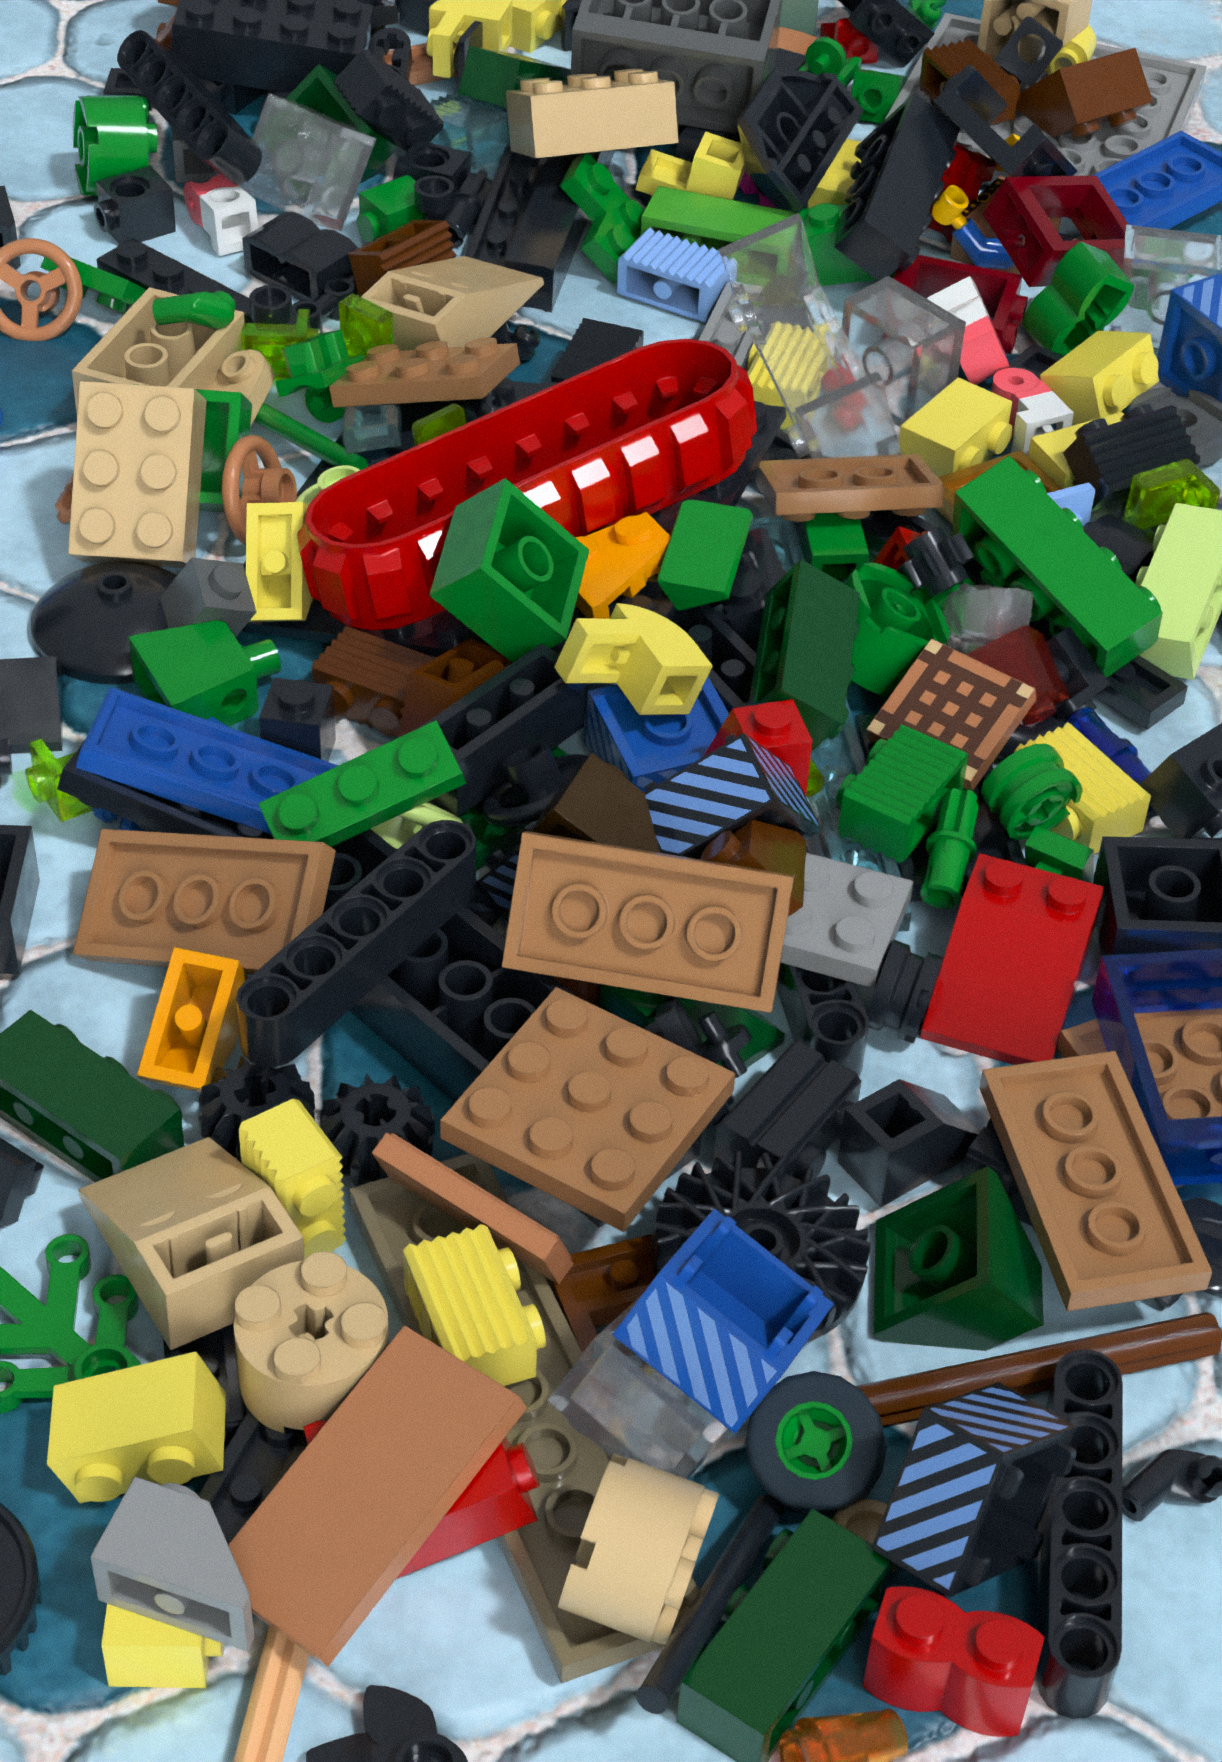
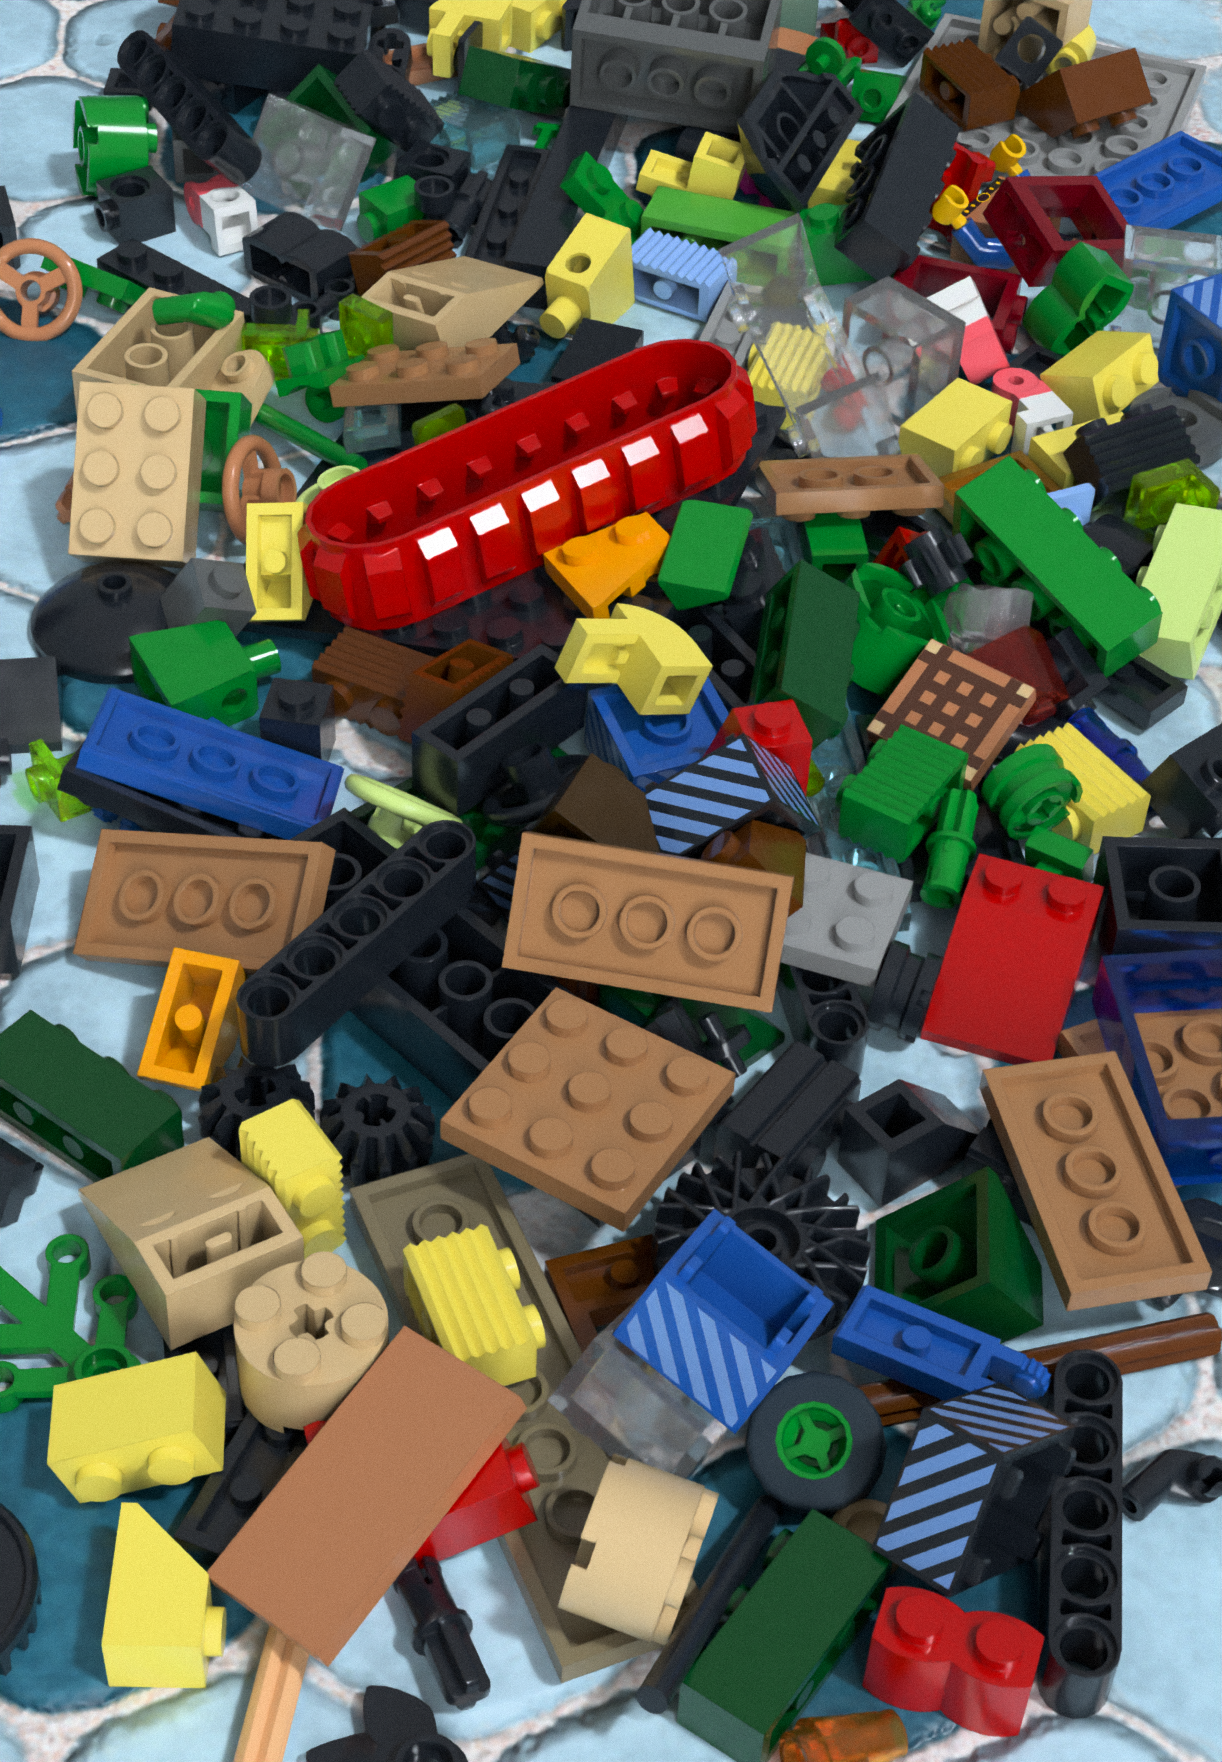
light grey slope [90,1477,255,1652] -> none
green plate [258,720,467,847] -> none
nougat tile [372,1133,573,1285] -> none
green brick [429,478,589,663] -> none
tan brick [506,69,679,158] -> none
black panel [934,64,1077,177] -> none
none -> black axle [392,1556,491,1711]
none -> light yellow torso [539,213,635,339]
none -> blue hinge [831,1285,1052,1401]

